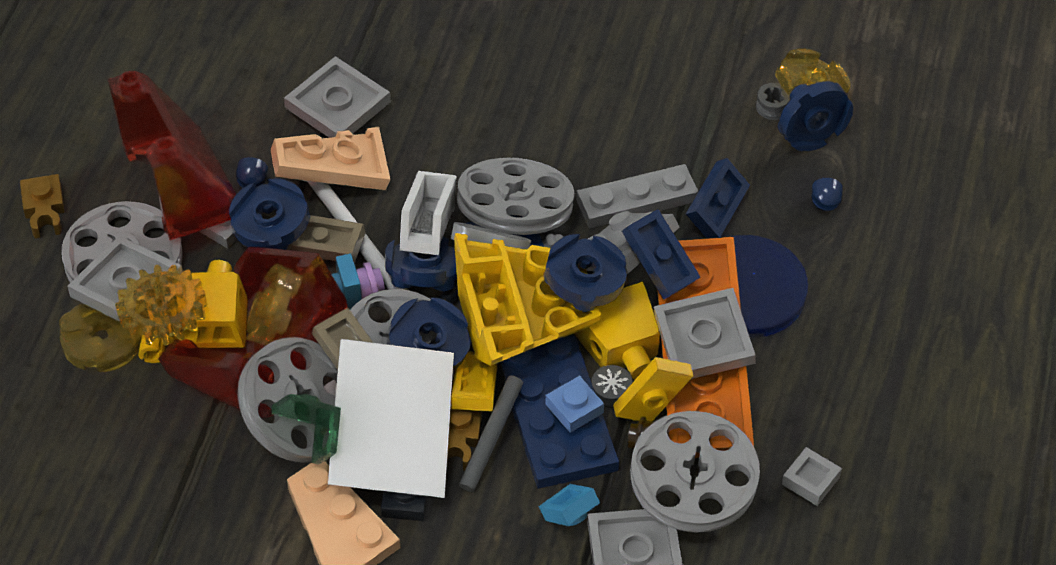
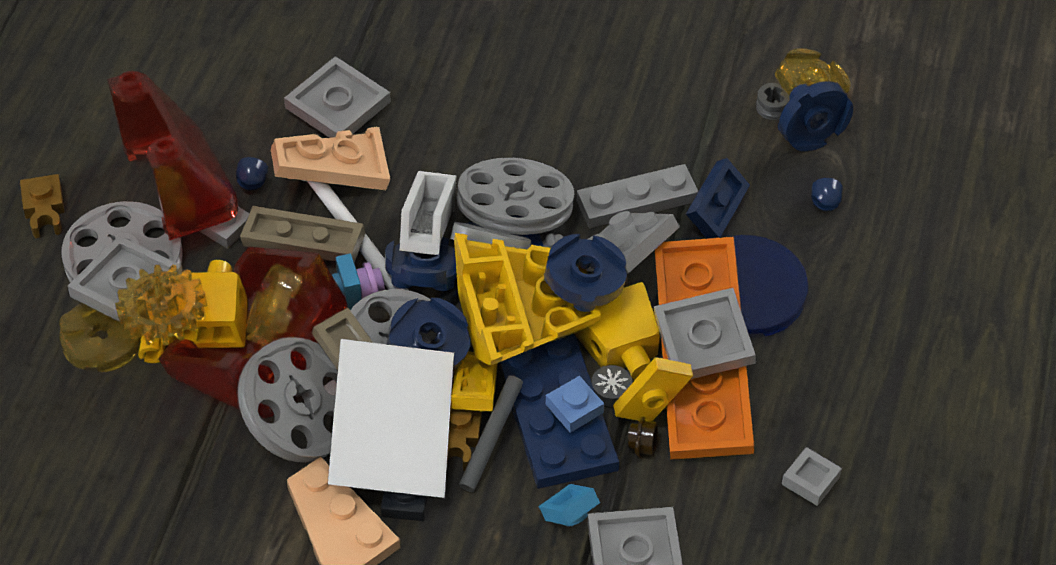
dark blue plate [229,178,310,254] -> none
clear green bracket [271,394,341,465] -> none
dark blue plate [621,209,701,300] -> none
light grey wedge [630,411,760,532] -> none

